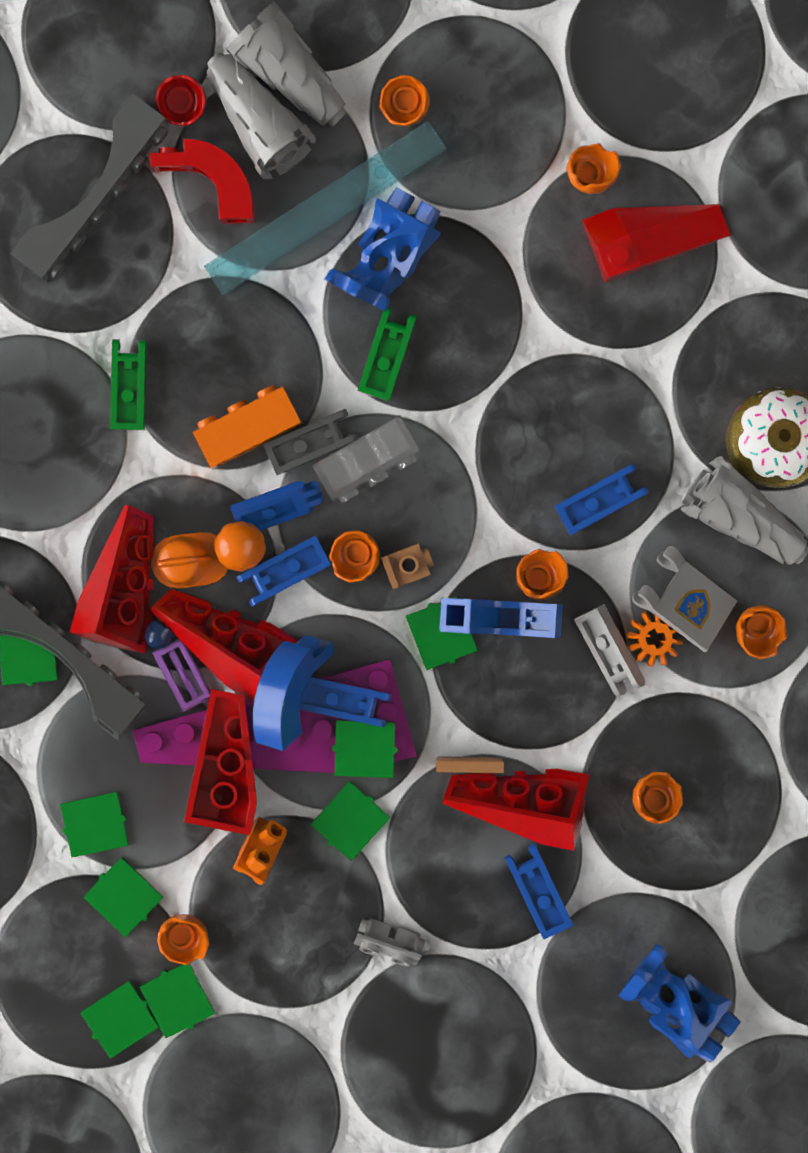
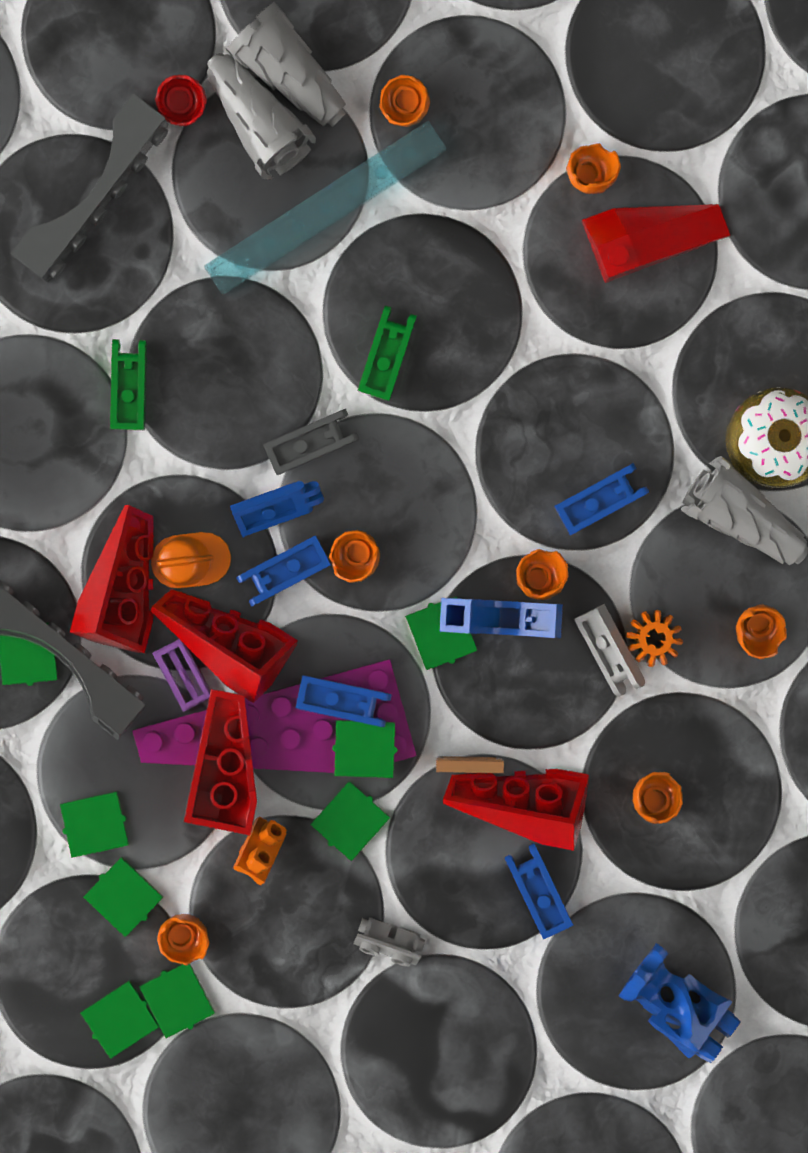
dark blue hinge [144,621,174,649] -> none
red arch [150,139,255,224] -> none
orange brick [193,385,303,469] -> none
orange hair [214,521,266,572] -> none
blue arch [253,635,334,751] -> none
clear brick [312,415,420,504] -> none
blue hips [324,187,441,312] -> none
medium nougat brick [381,543,434,589] -> none
light grey flag [632,546,737,653] -> none

